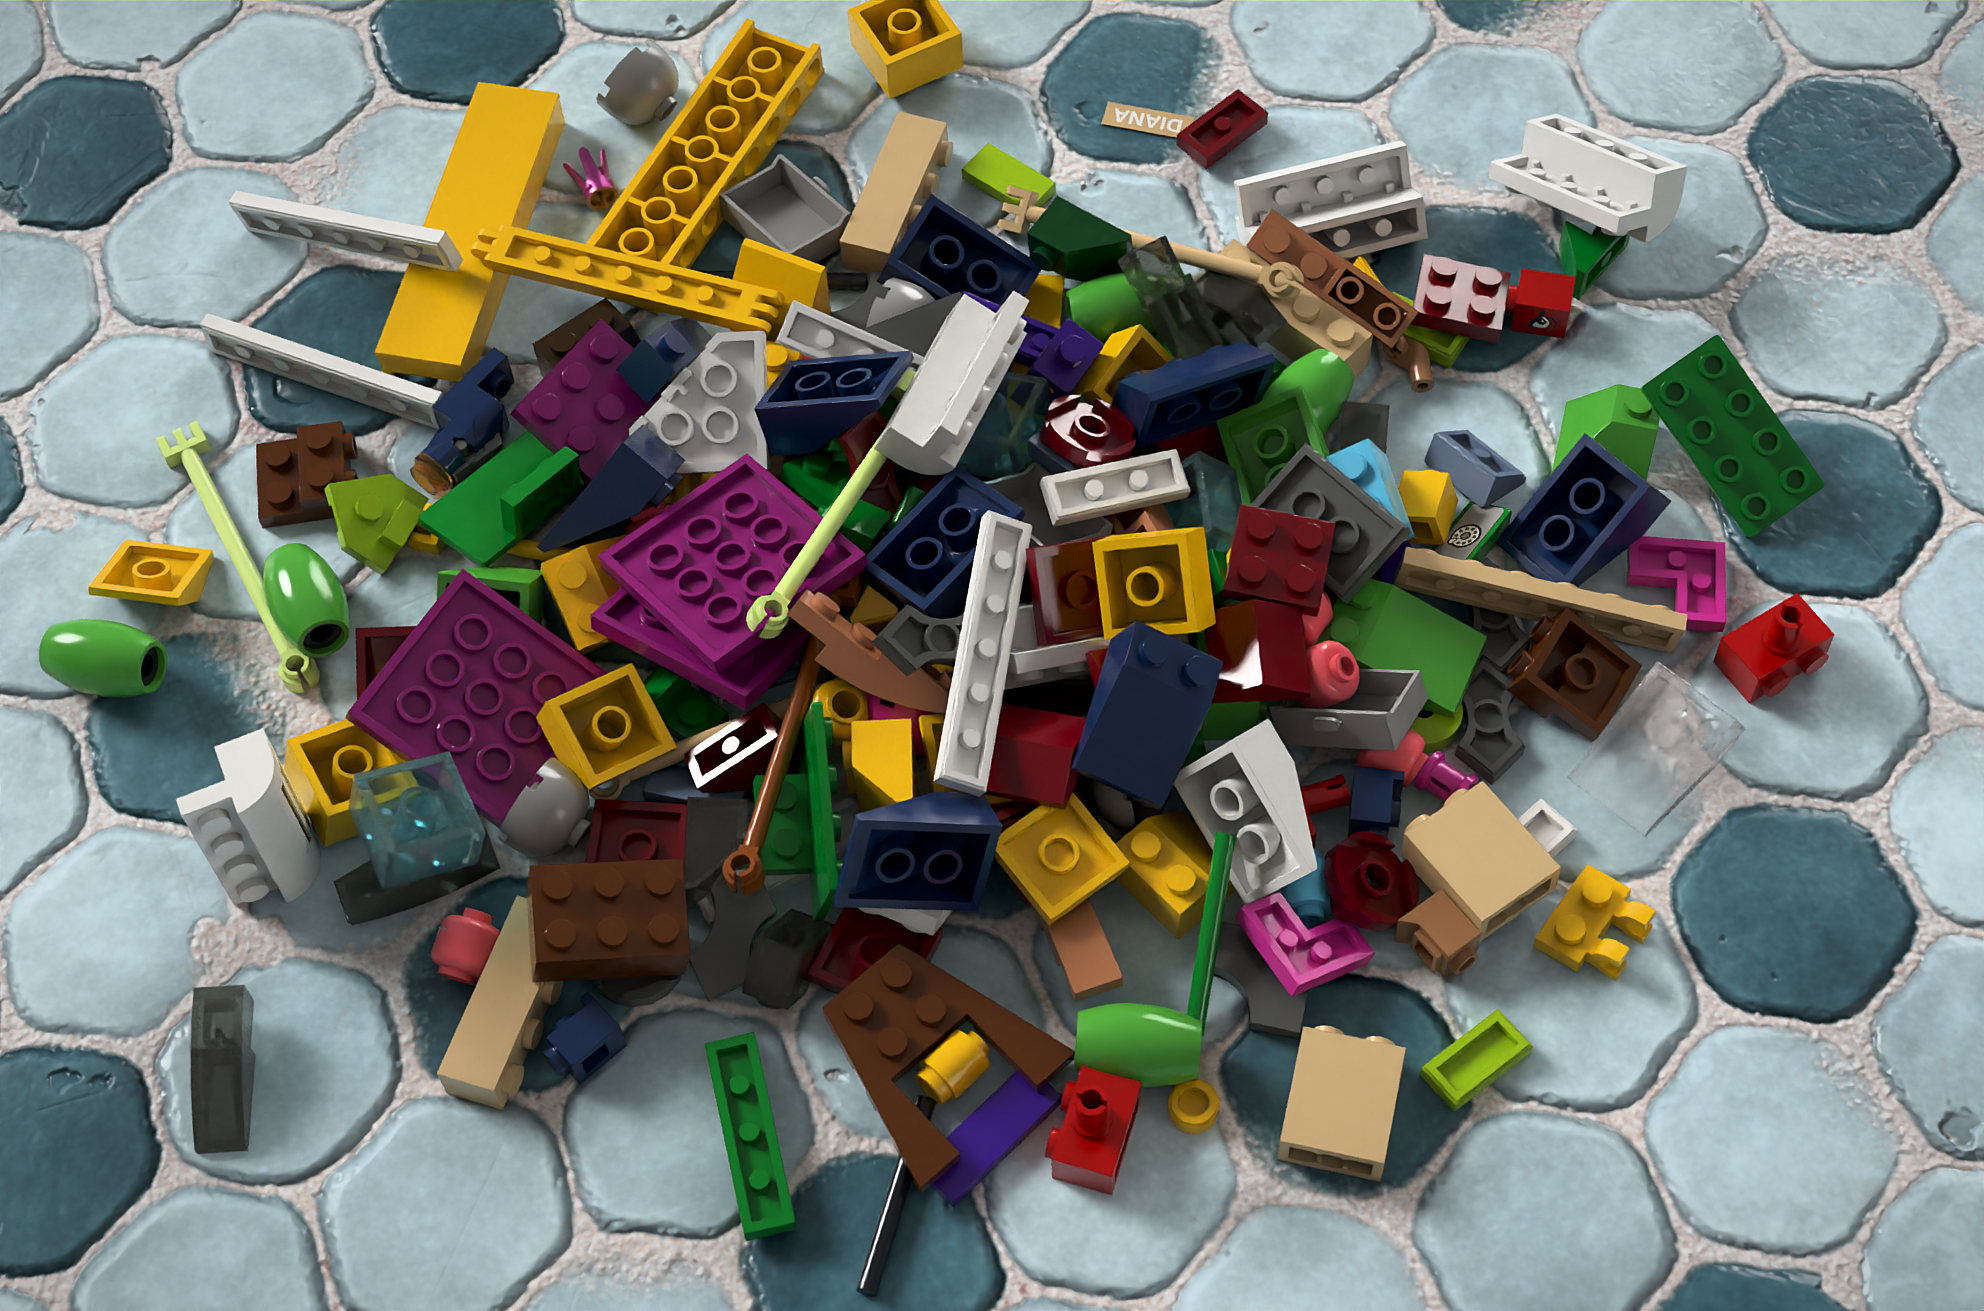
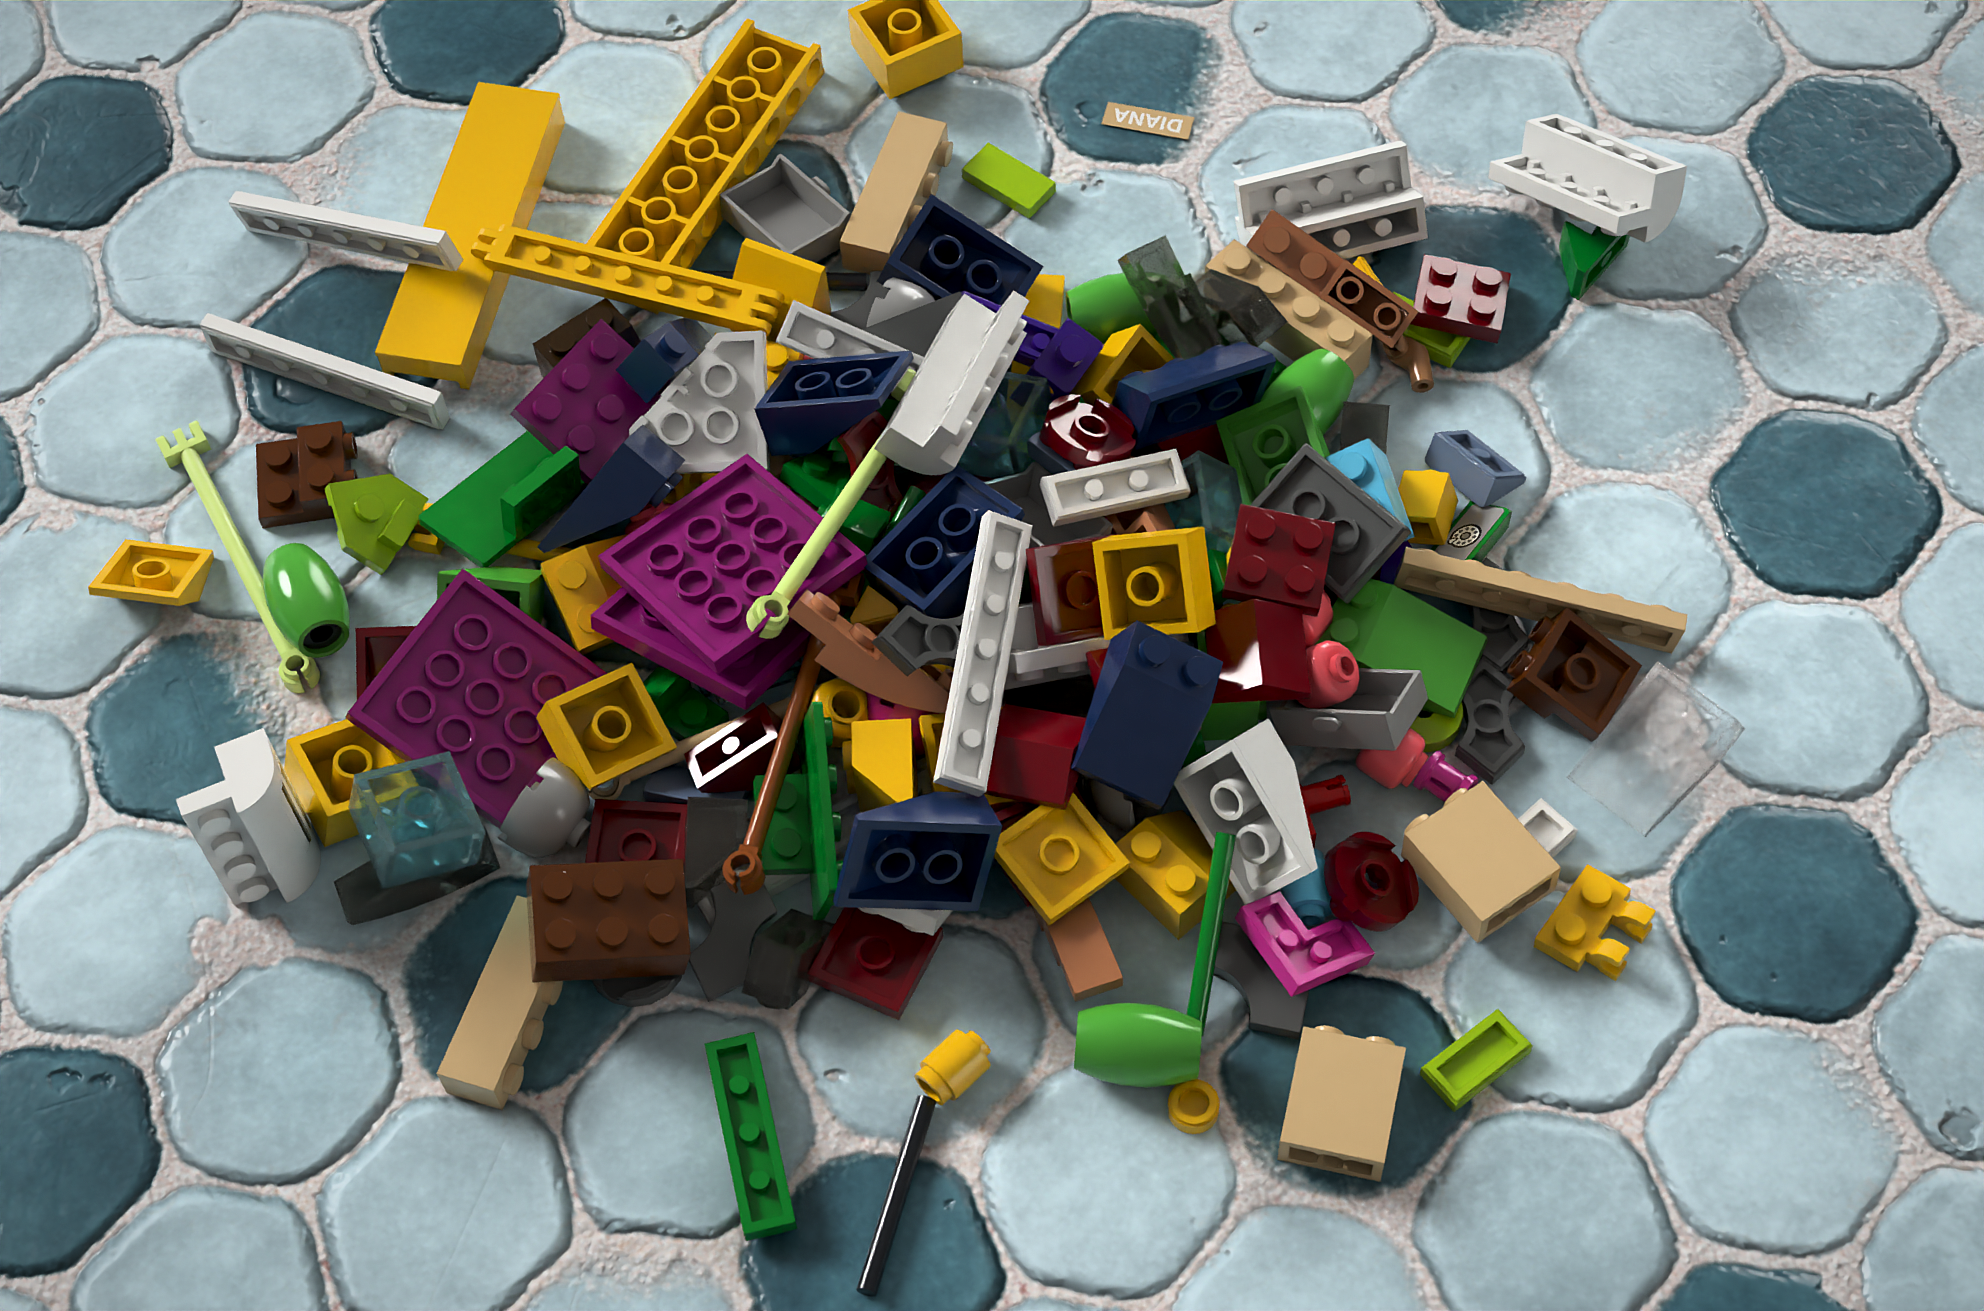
bright green piece [39,619,168,698] -> none
clear smoke slope [190,985,256,1154] -> none
dark blue plate [410,347,515,495] -> none
coral head [430,908,501,986] -> none
dark blue brick [542,992,627,1085] -> none
flat silver piece [563,147,618,210] -> none
light grey cylinder [597,39,679,125] -> none
reddish brown wing [822,943,1075,1194] -> none
dark purple tile [930,1072,1062,1208] -> none
tan hinge [997,185,1304,300] -> none
dark green slope [1027,196,1134,282] -> none
red brick [1045,1065,1142,1195] -> none
dark red plate [1177,89,1268,170] -> none
dark blue brick [1347,766,1404,839] -> none
medium nougat window [1394,889,1482,977] -> none
dark blue slope [1495,433,1671,587] -> none
red brick [1505,268,1576,339] -> none
bright green slope [1552,384,1660,480] -> none
dark pink plate [1627,536,1726,632] -> none
green bracket [1641,335,1825,538] -> none
red brick [1713,593,1835,704] -> none

